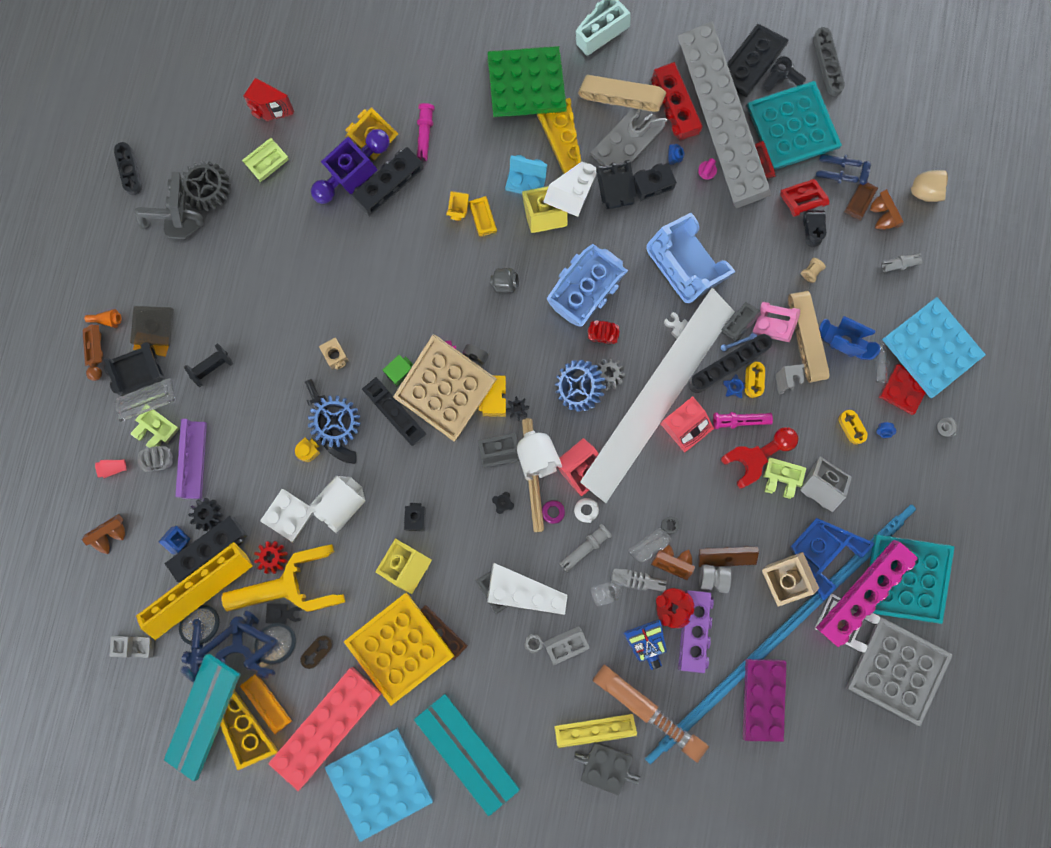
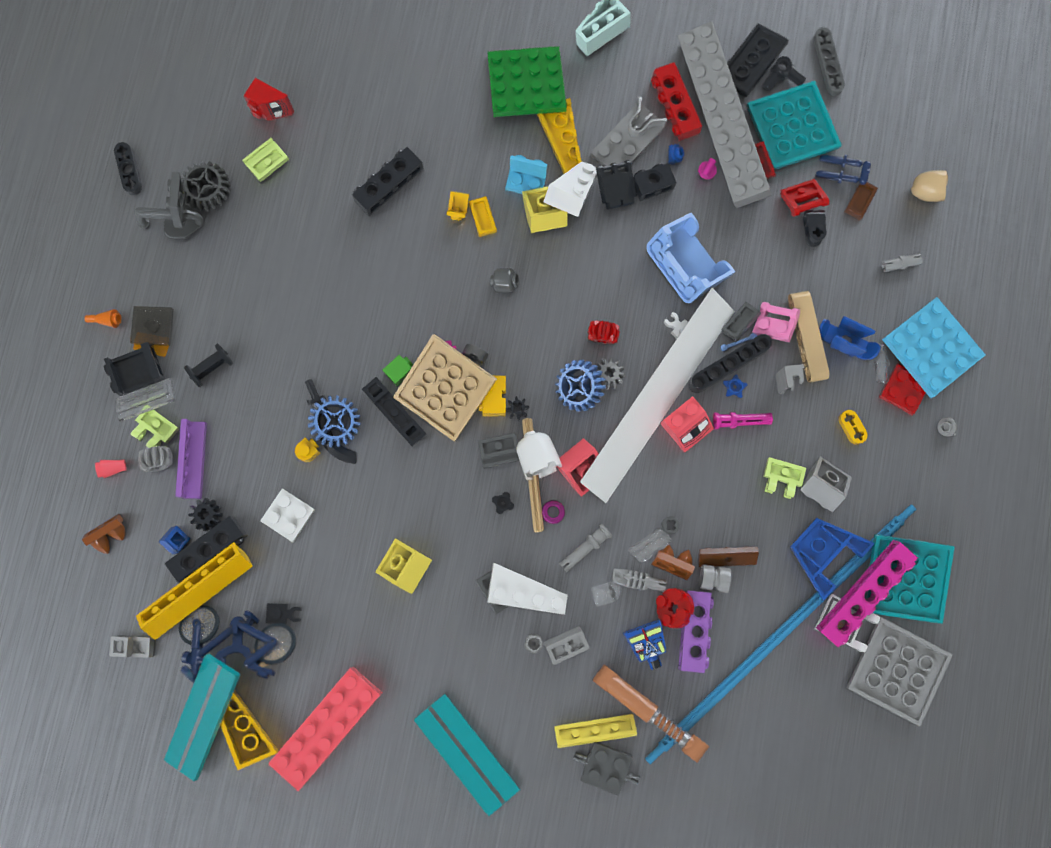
dark orange plate [83,324,103,381] -> none
yellow piece [222,544,345,612] -> none
light orange plate [240,673,292,735] -> none
red gear [254,541,288,574] -> none
dark brown beam [300,635,333,669] -> none
white cylinder [308,475,366,533] -> none
dark purple brick [311,129,390,204] -> none
tan brick [319,337,349,370] -> none
medium azure plate [324,728,433,842] -> none
yellow plate [343,592,454,706] -> none
yellow plate [345,107,398,161] -> none
black brick [404,503,426,531] -> none
dark pink pin [417,103,435,161] -> none
reddish brown tile [421,605,468,660] -> none
light blue slope [547,244,628,326] -> none
white piece [574,498,599,523] -> none
tan beam [578,75,666,112] -> none
red piece [720,427,799,489] -> none
magenta plate [743,659,787,742] -> none
yellow beam [745,361,765,398] -> none
tan brick [762,552,819,607] -> none
tan bush [801,258,826,283] -> none
dark orange tile [870,189,904,229] -> none
blue plate [876,422,896,438] -> none

